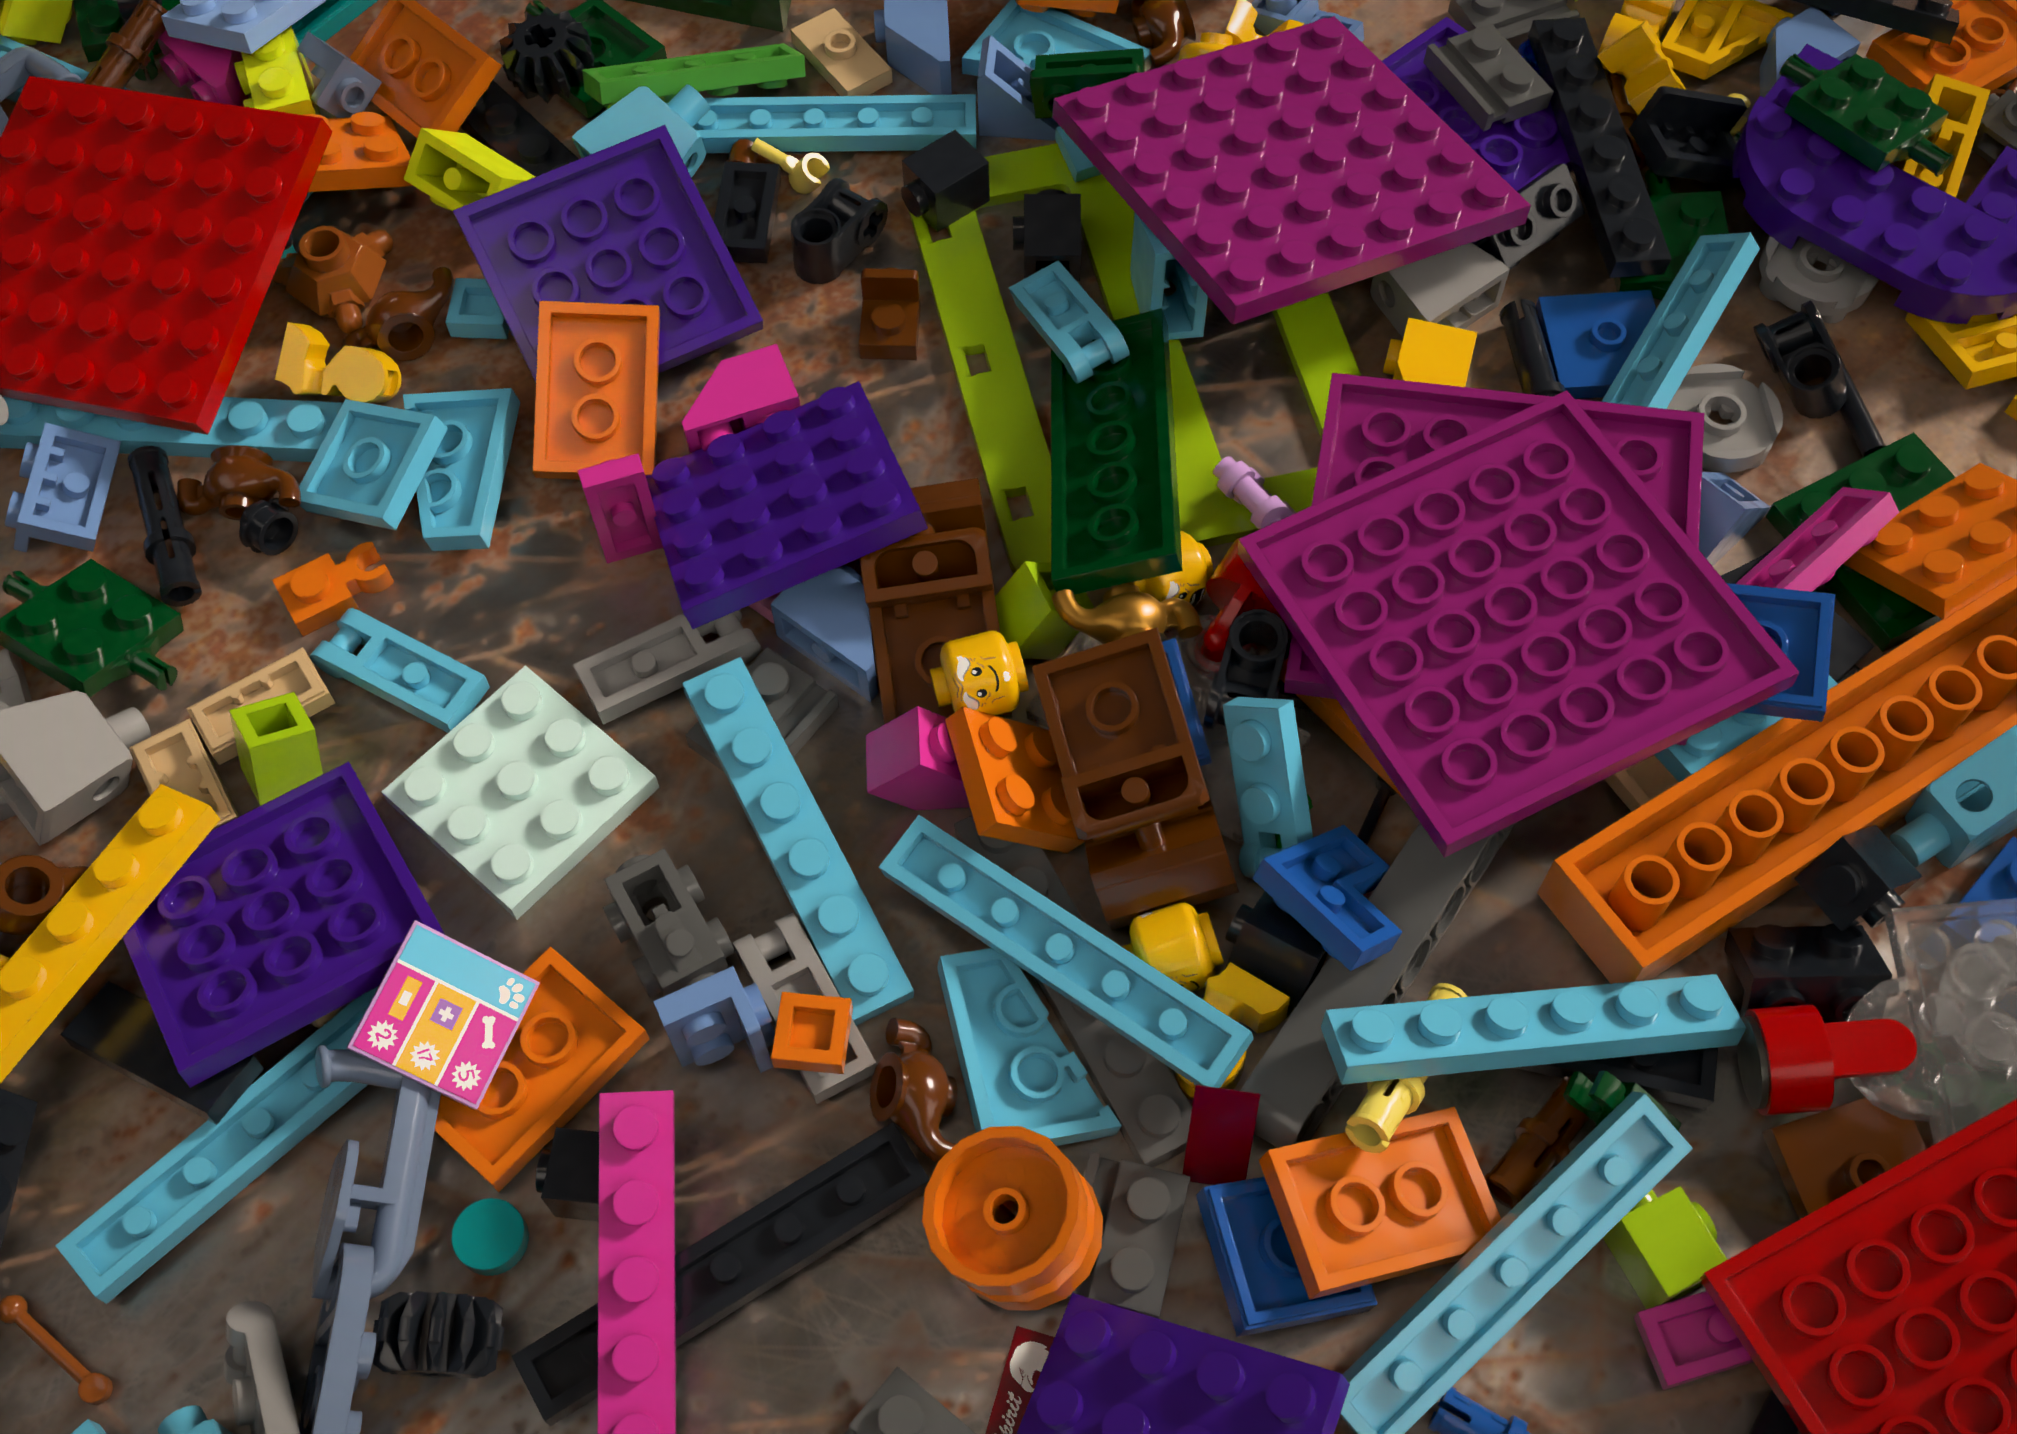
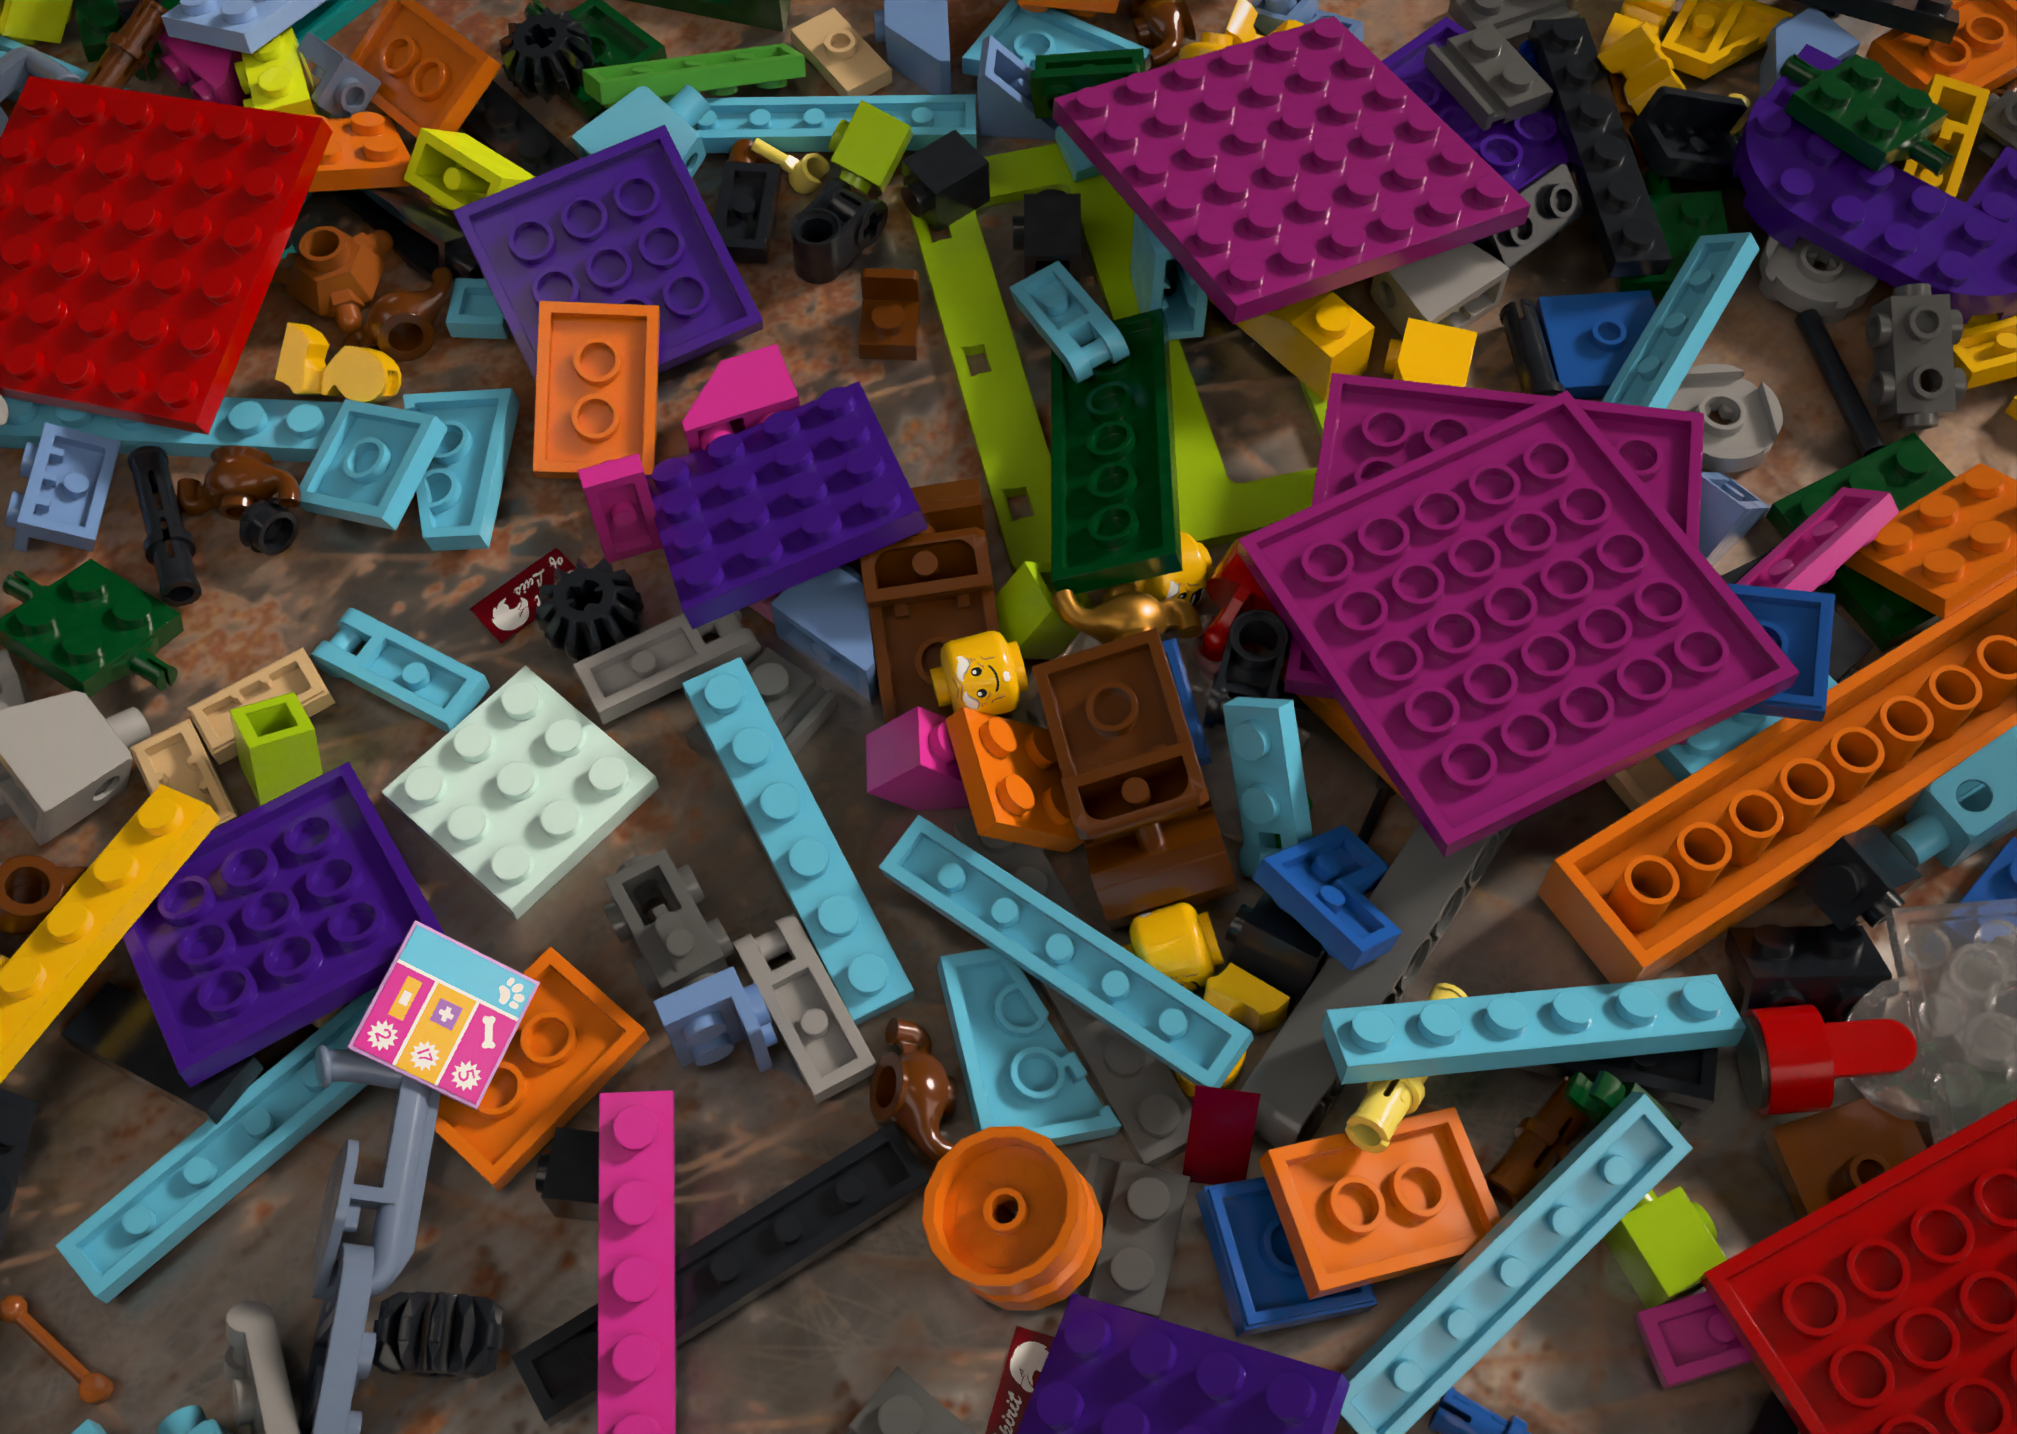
orange plate [272,542,394,637] -> none
teal tile [452,1198,529,1276] -> none
orange plate [771,992,853,1074] -> none
lavender piece [1213,456,1296,530] -> none
black piece [1753,300,1848,419] -> none
none -> black piece [331,187,484,287]
none -> dark red sticker [469,547,576,644]
none -> black gear [536,557,644,663]
none -> lime brick [828,99,913,195]
none -> yellow slope [1208,291,1375,402]
none -> dark grey brick [1866,283,1967,431]

